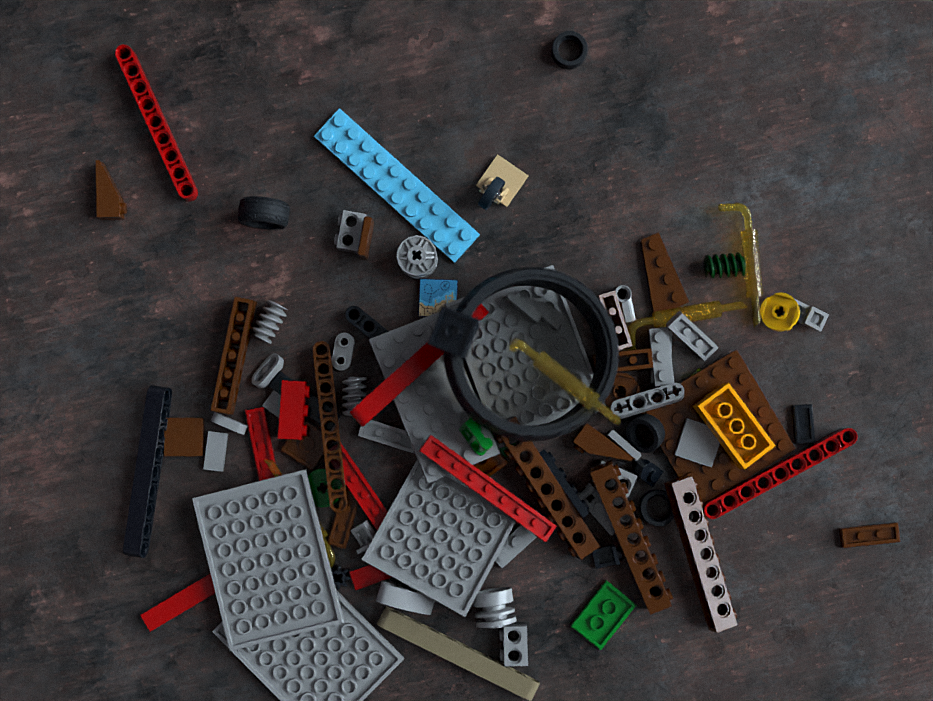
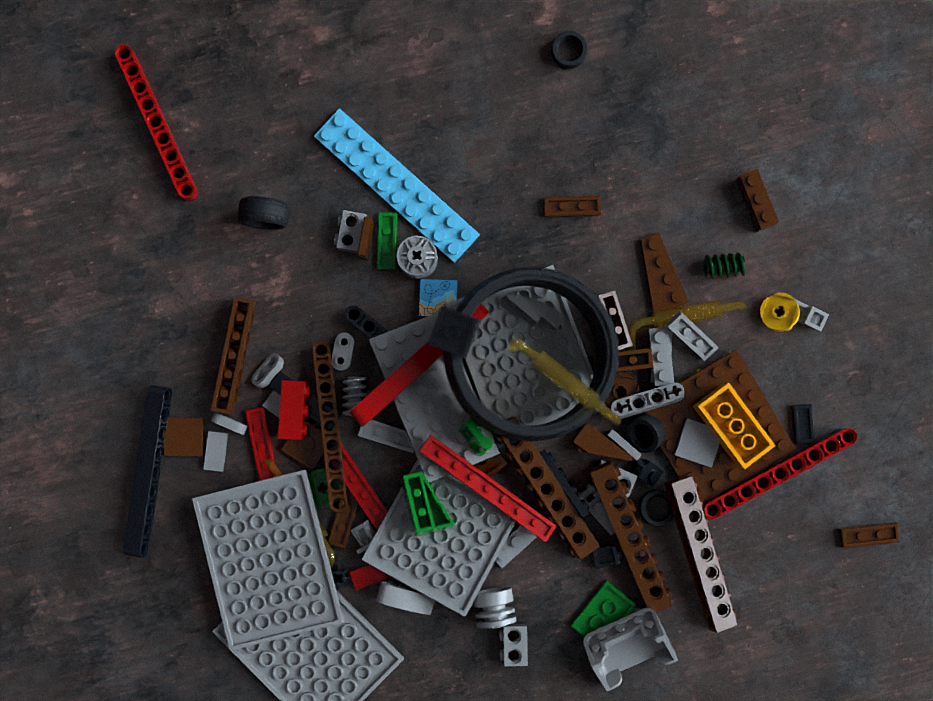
reddish brown slope [96,160,127,220] -> none
red tile [140,573,215,632] -> none
light grey piece [252,300,288,344] -> none
dark tan beam [377,606,540,701] -> none
tan plate [476,154,529,210] -> none
light grey piece [613,285,636,323] -> none
clear yellow piece [718,203,764,328] -> none
none -> green tile [377,212,397,270]
none -> green wedge [401,472,455,537]
none -> reddish brown tile [543,196,601,217]
none -> light grey windscreen [583,608,678,691]
none -> reddish brown brick [736,169,779,232]

